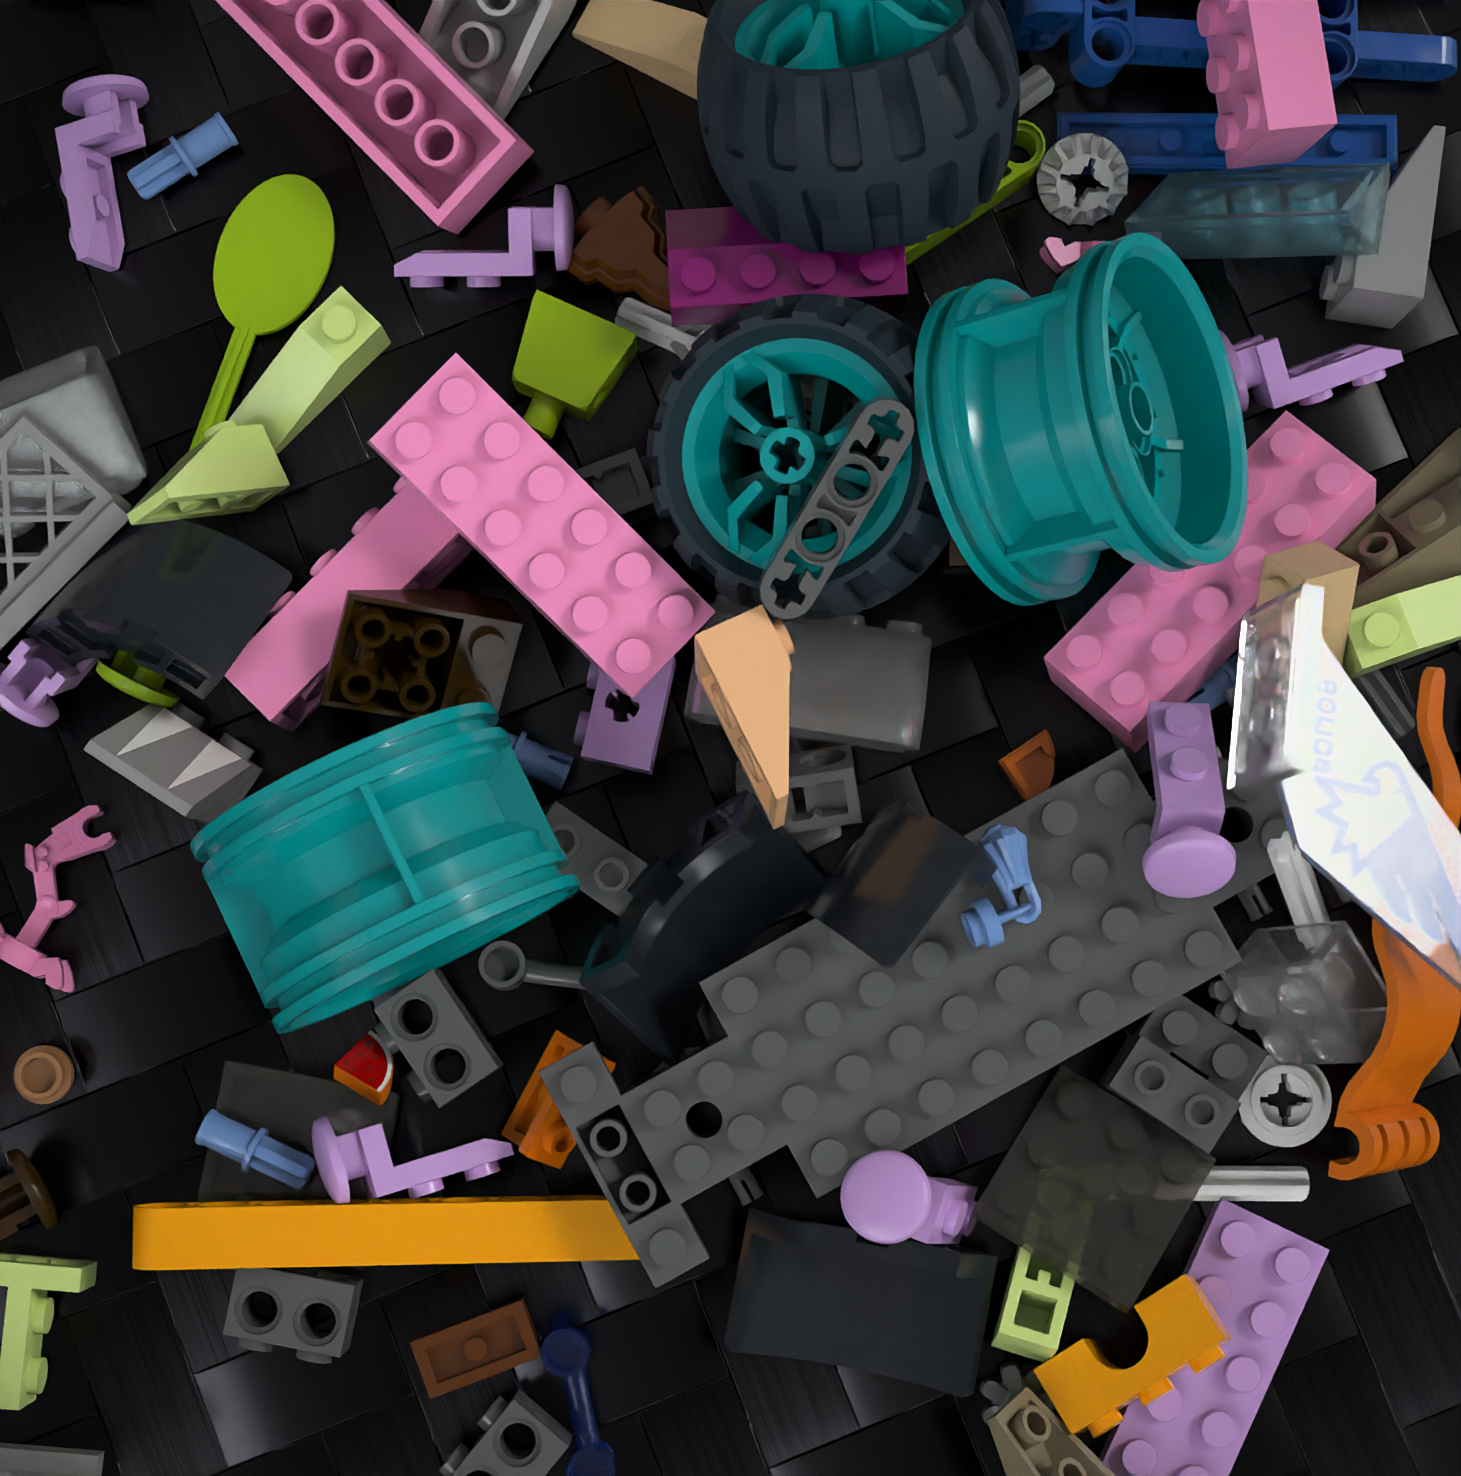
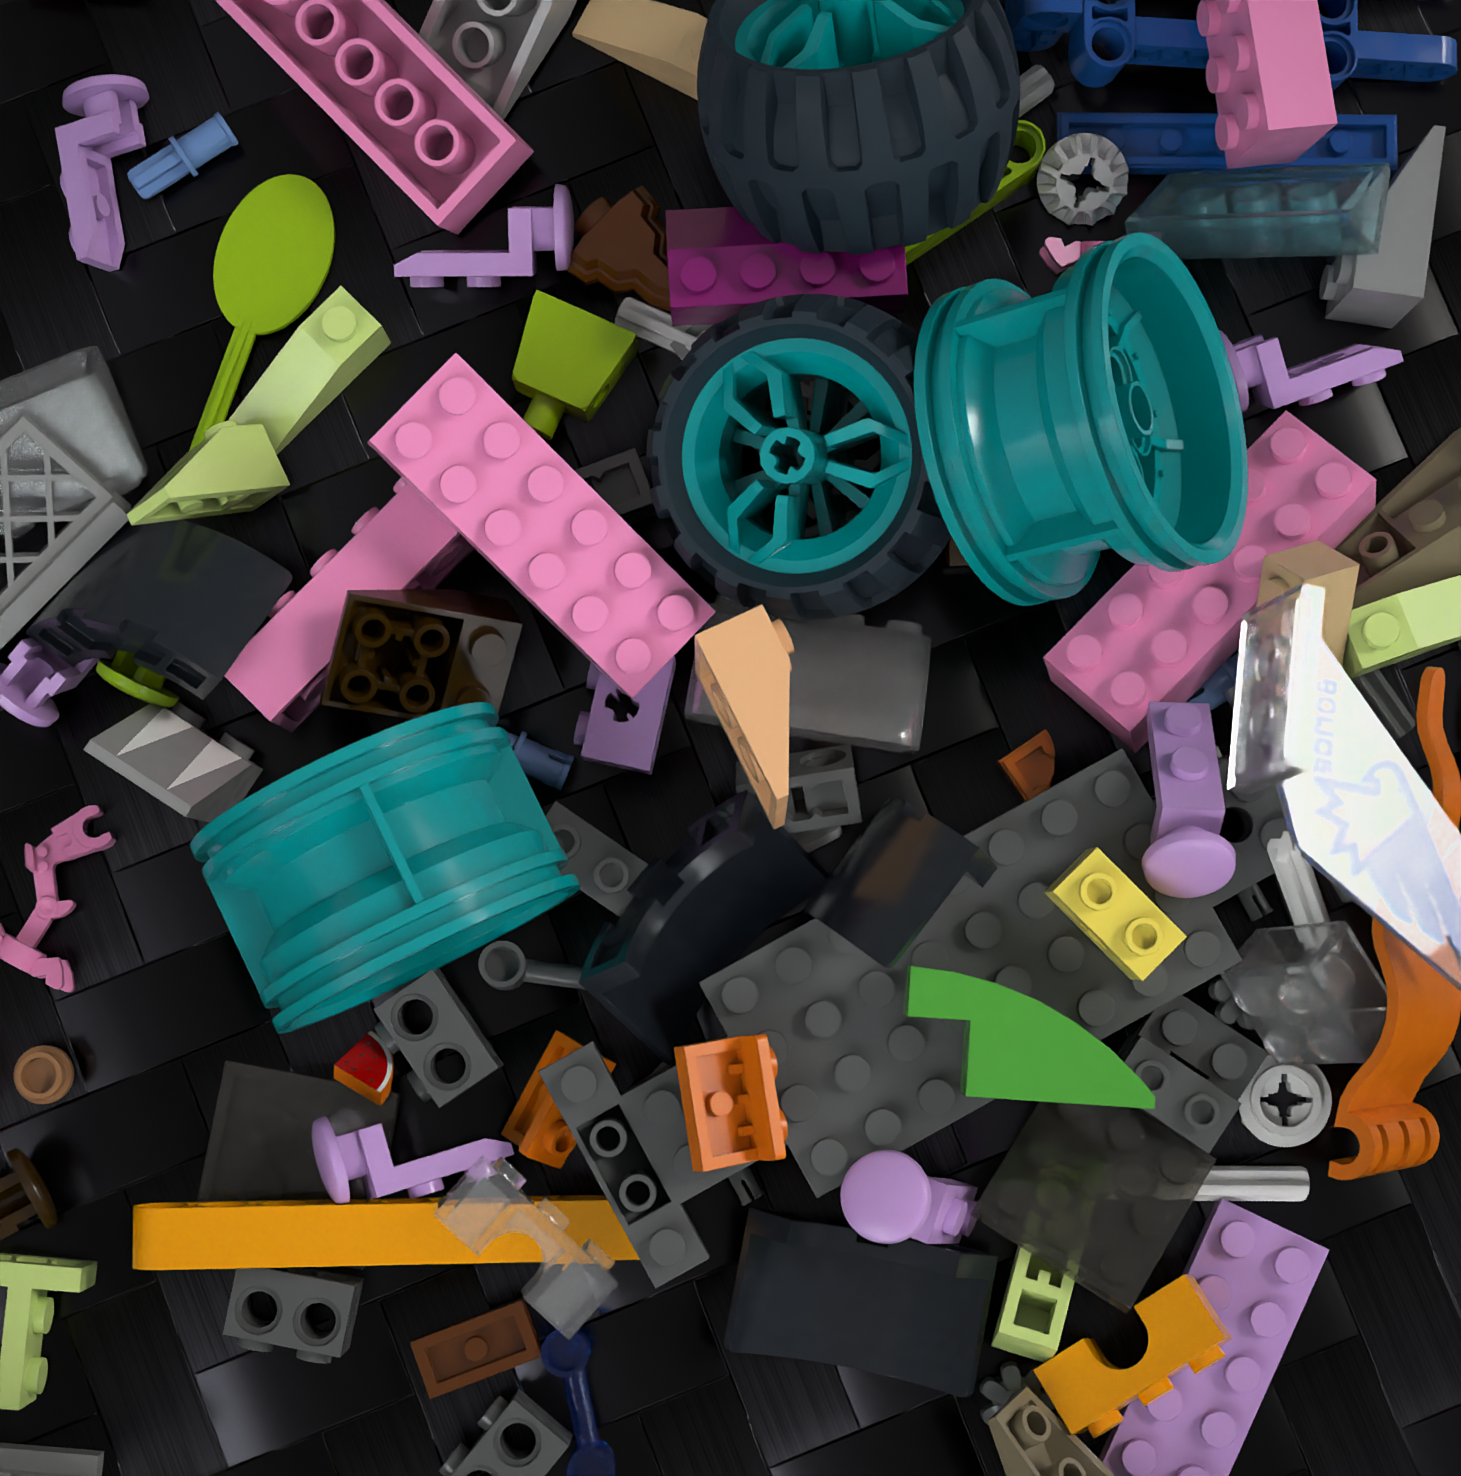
medium blue axle [195,1109,315,1190] -> none
dark grey beam [759,396,914,619] -> none
medium blue piece [960,823,1041,949] -> none
none -> clear arch [433,1154,619,1340]
none -> orange bracket [674,1034,788,1172]
none -> bright green slope [903,965,1156,1109]
none -> light yellow brick [1044,847,1187,981]

